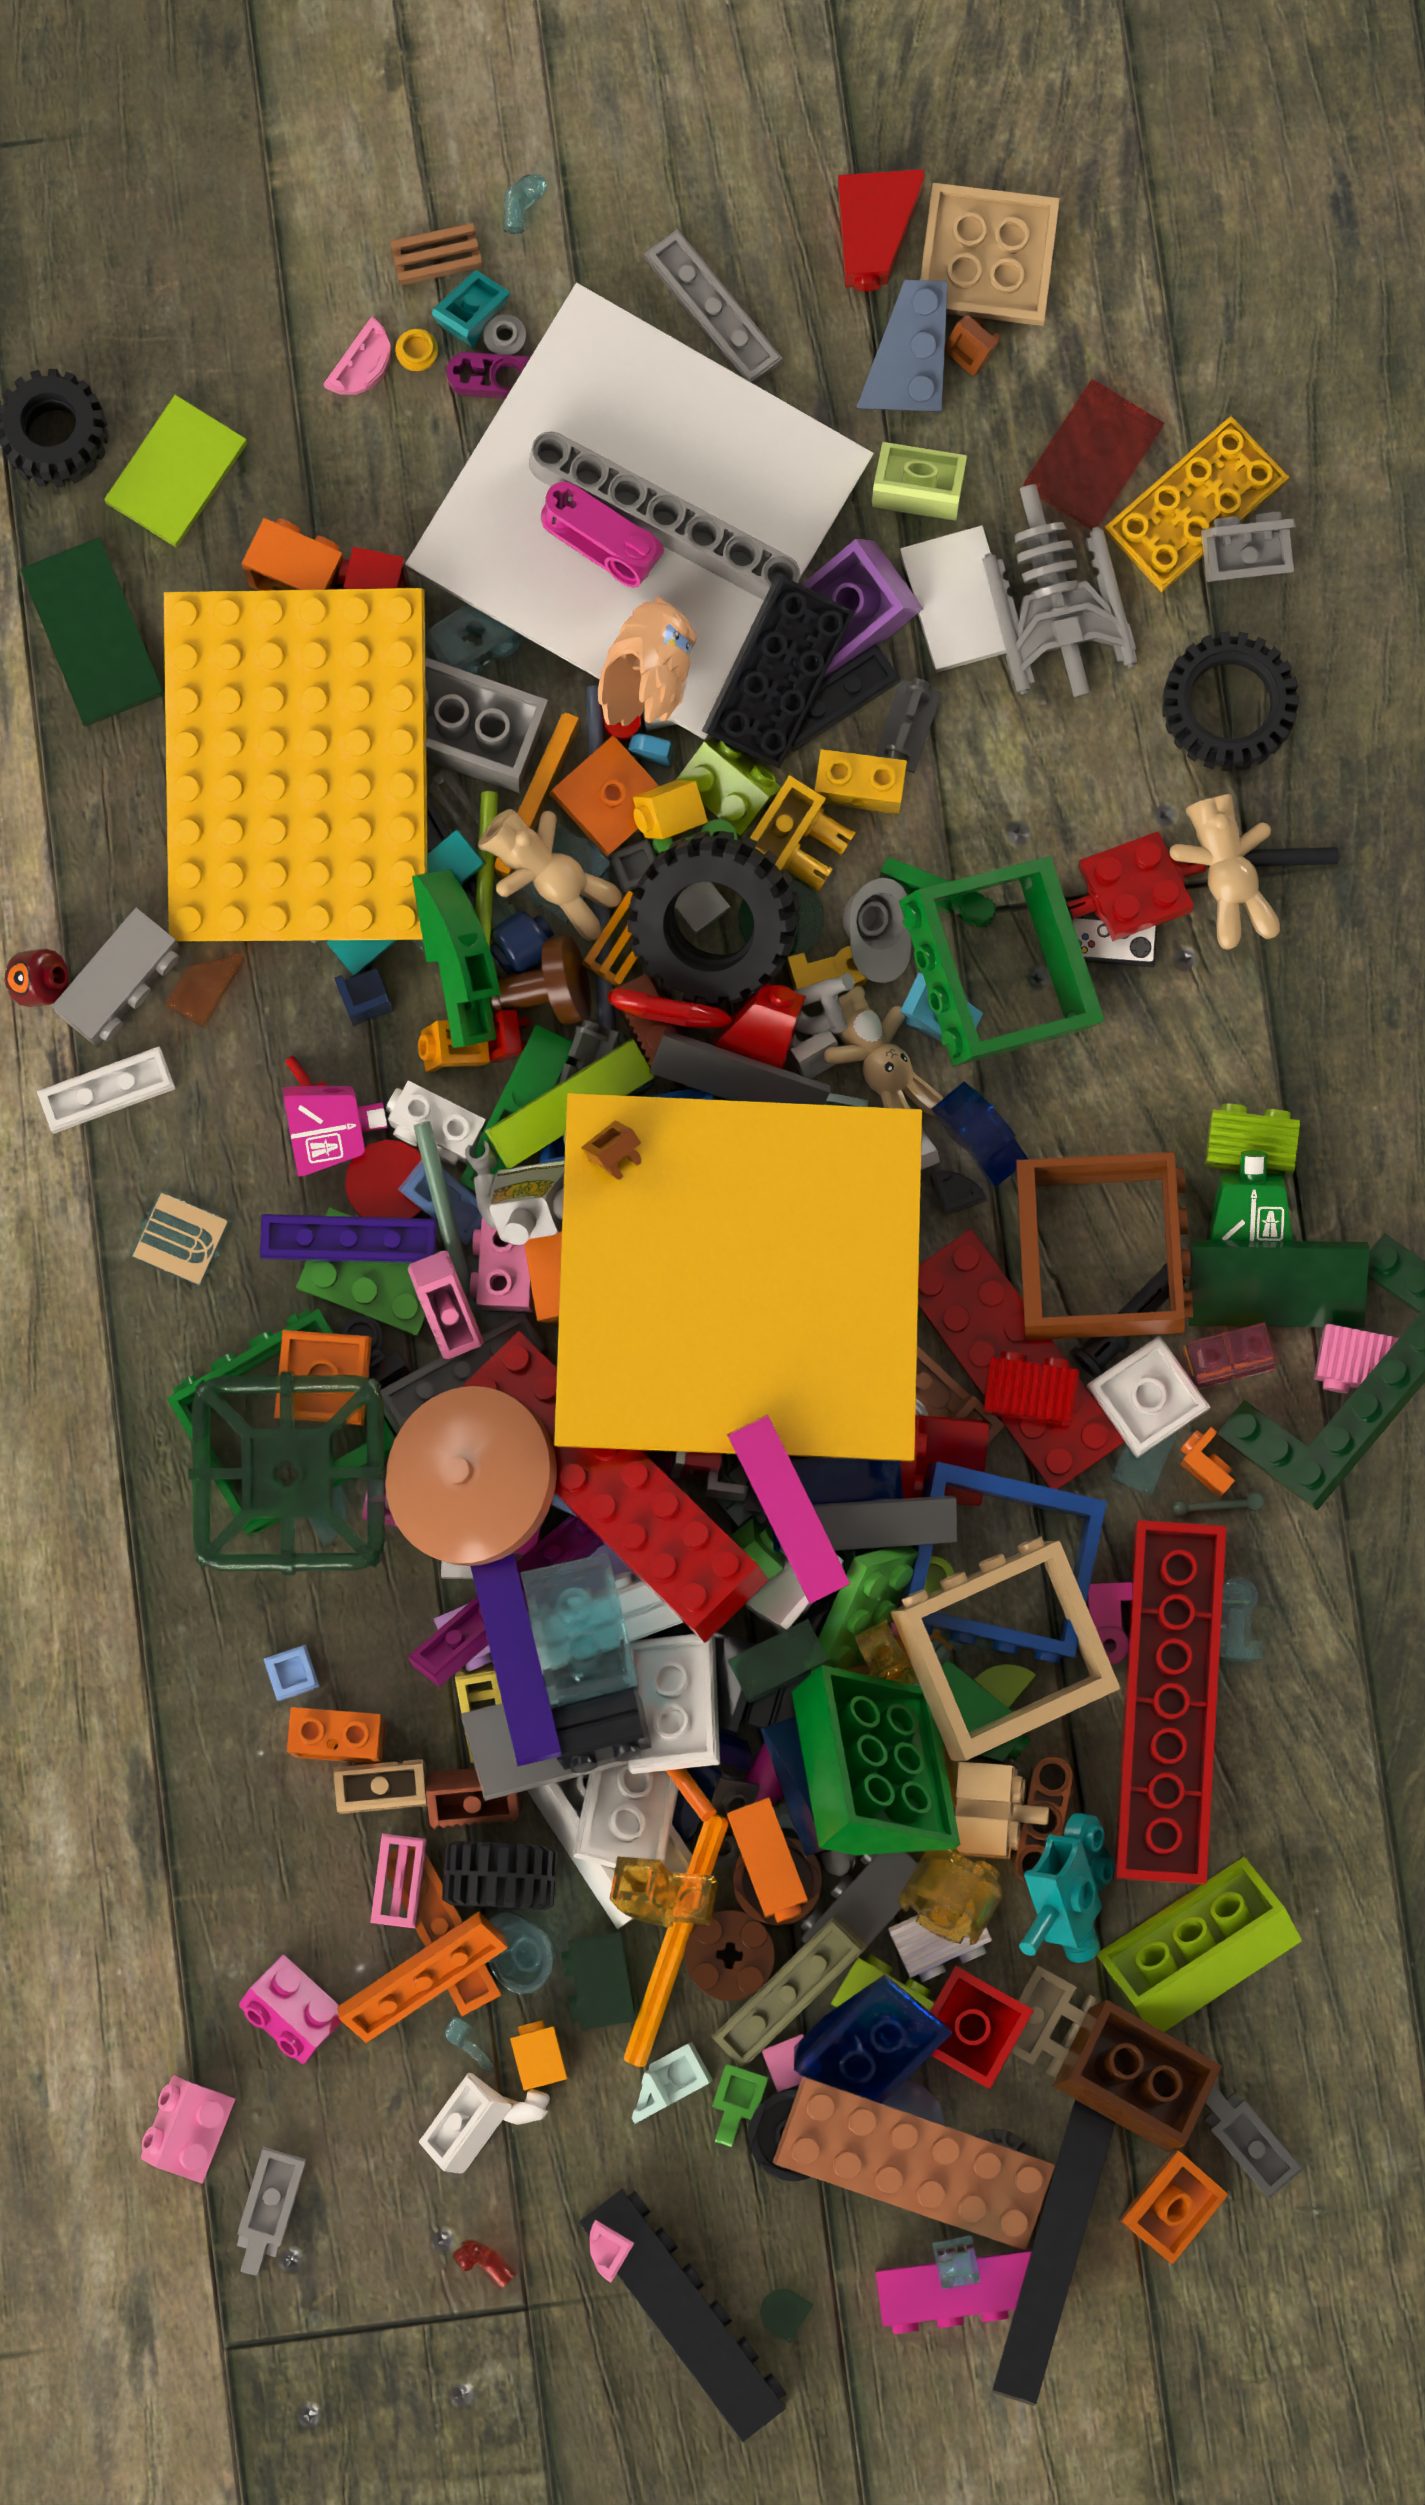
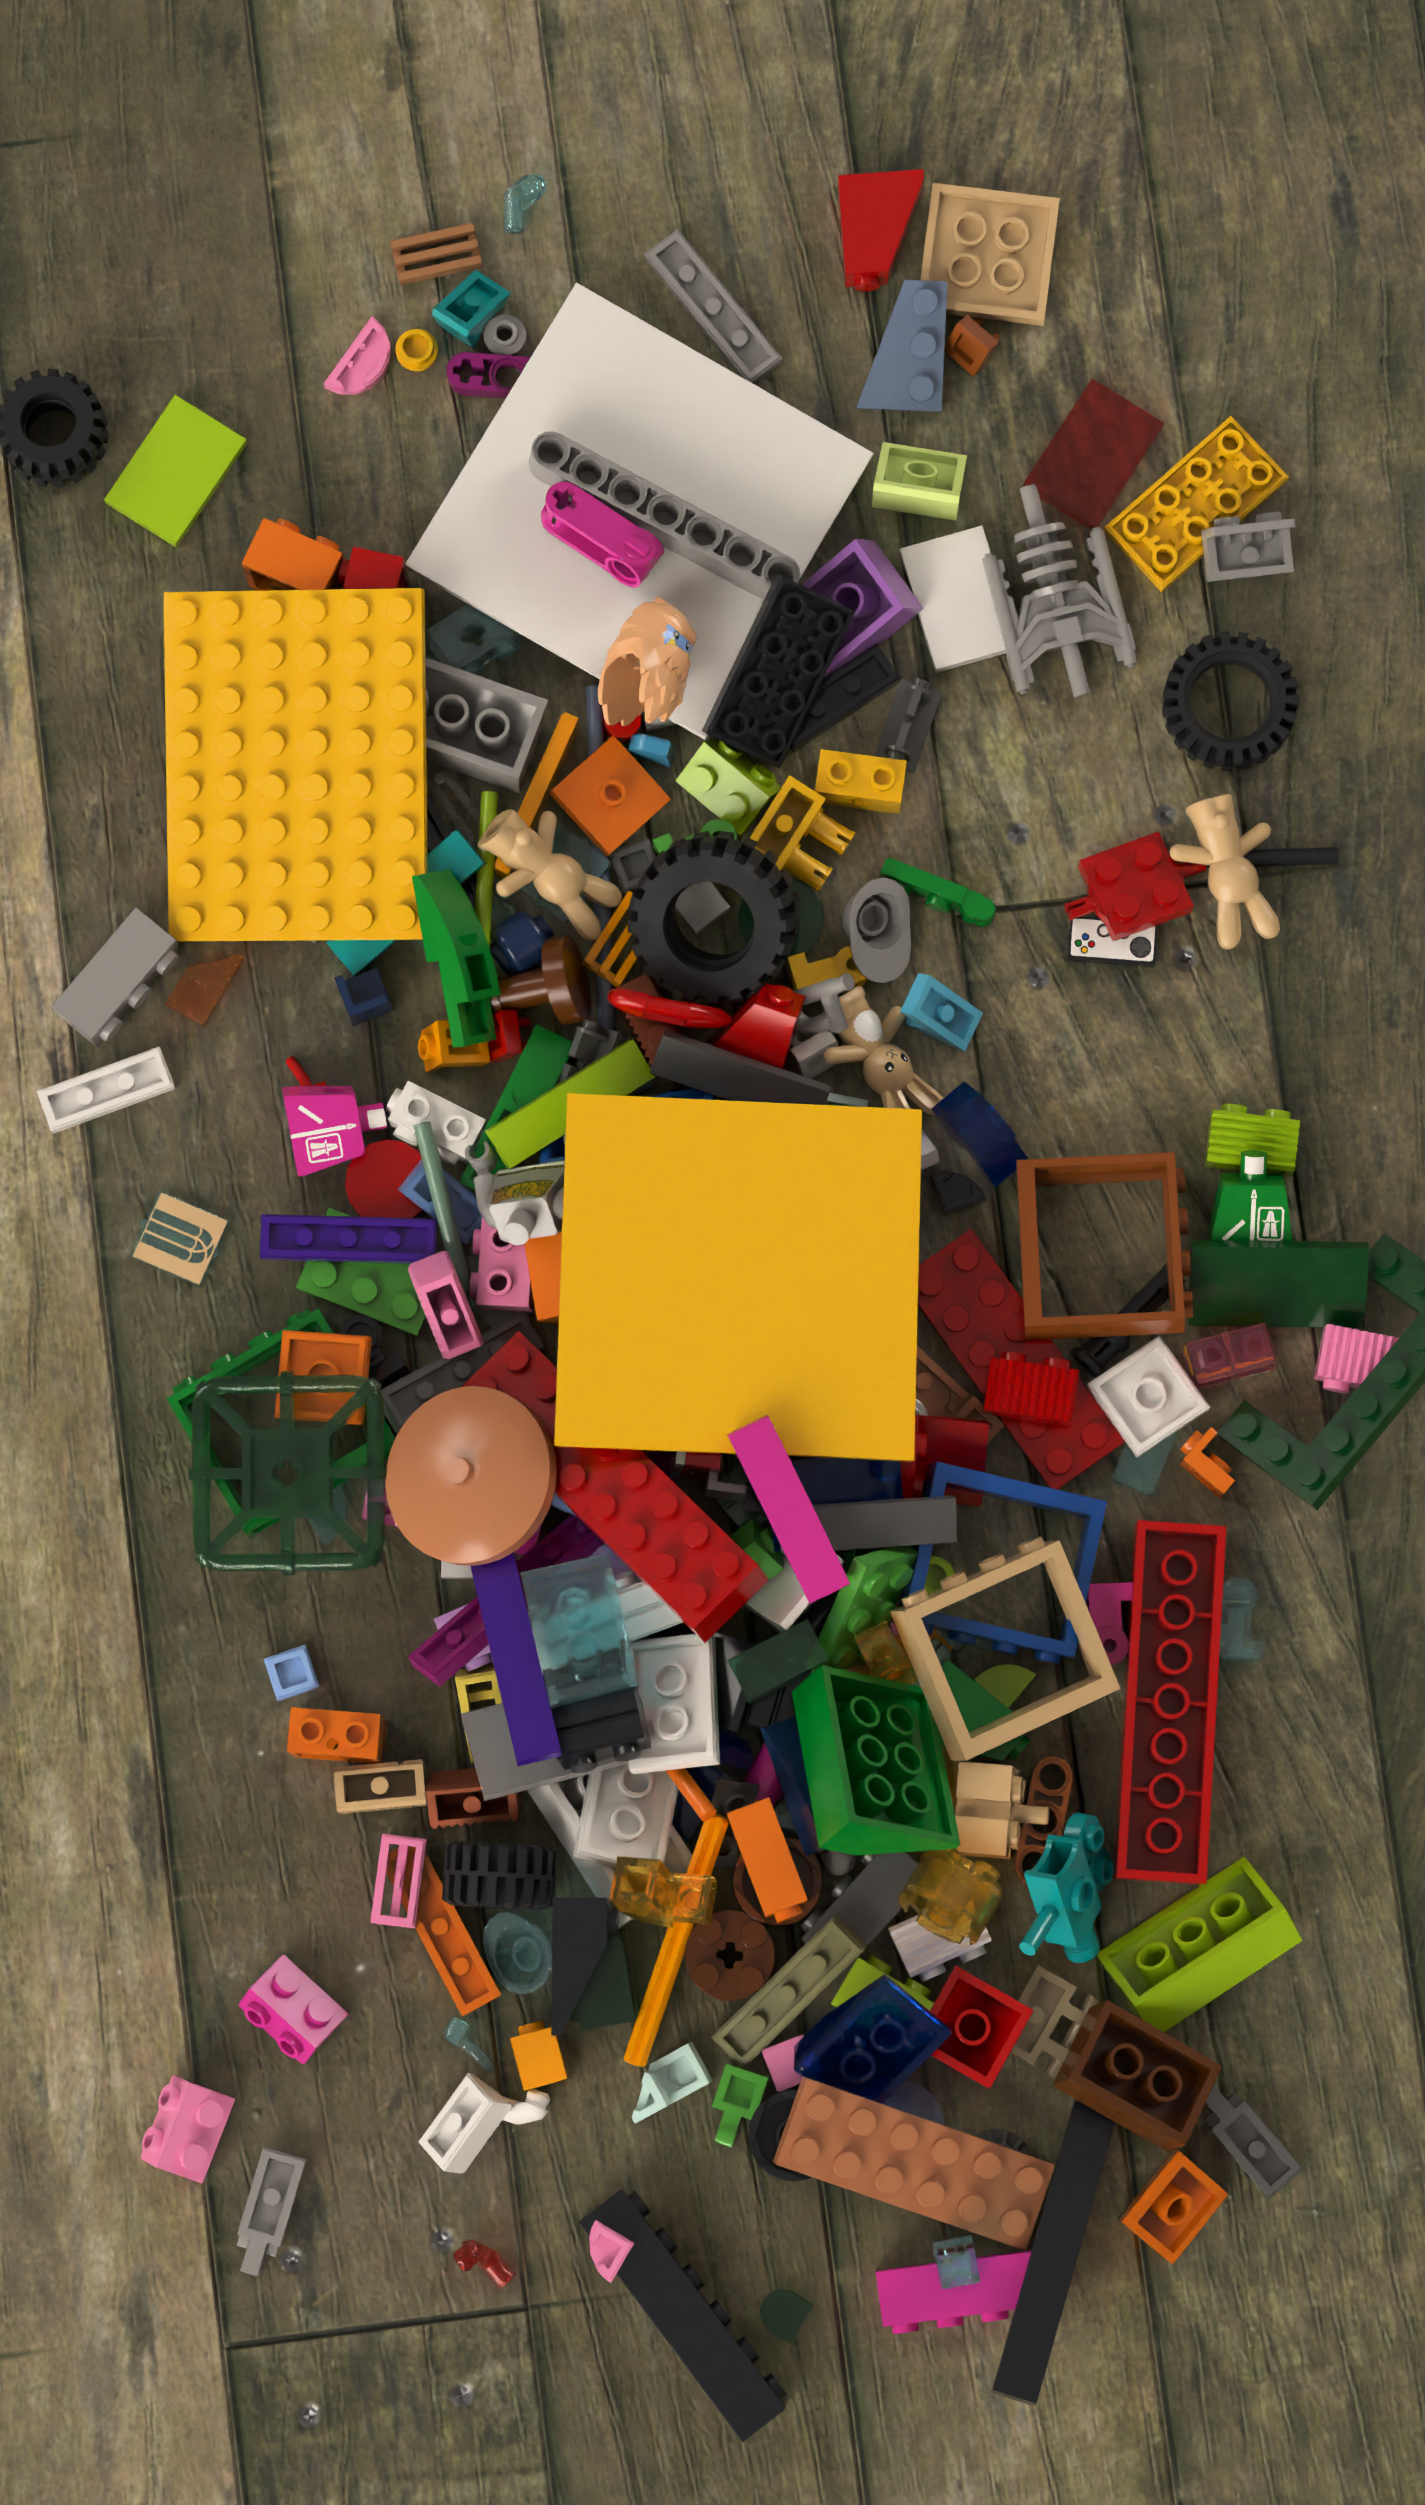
dark red head [4,948,70,1007] -> none
dark green tile [20,537,164,727] -> none
orange plate [337,1912,508,2043] -> none
dark orange tile [581,1120,641,1180] -> none
yellow brick [633,780,708,839] -> none
green window [899,856,1105,1067] -> none
sand green hinge [1172,1493,1264,1518] -> none
none -> black slope [551,1898,618,2036]

